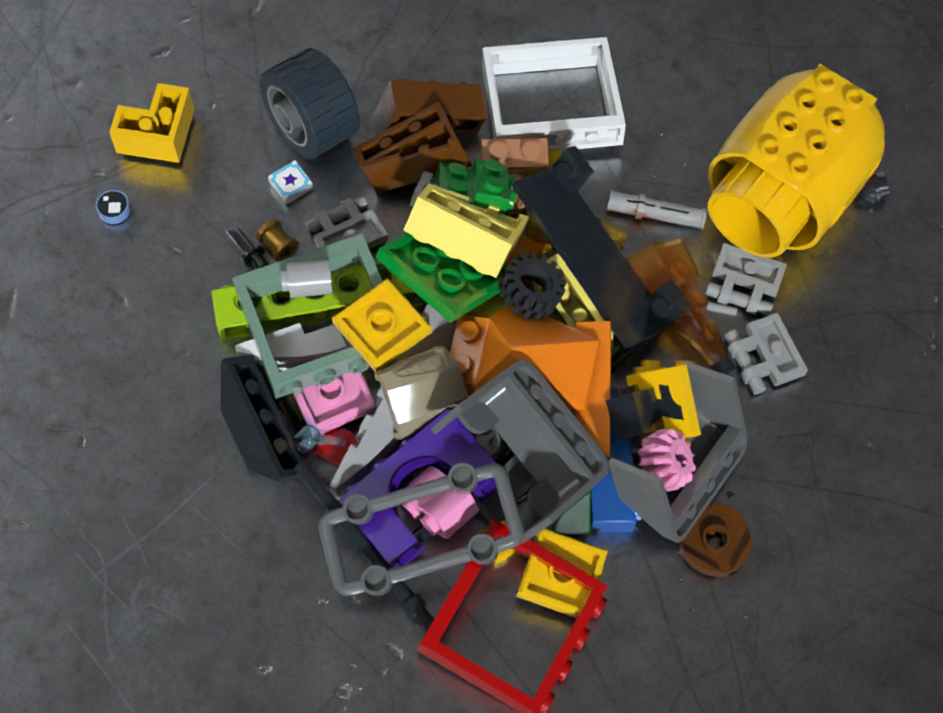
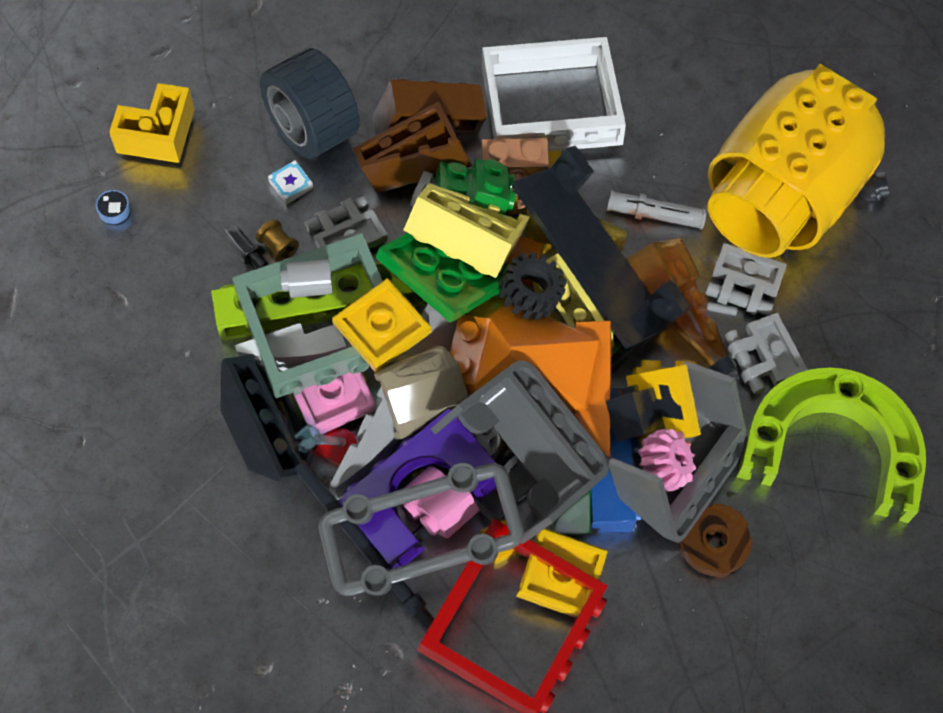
none -> lime piece [737,368,926,523]

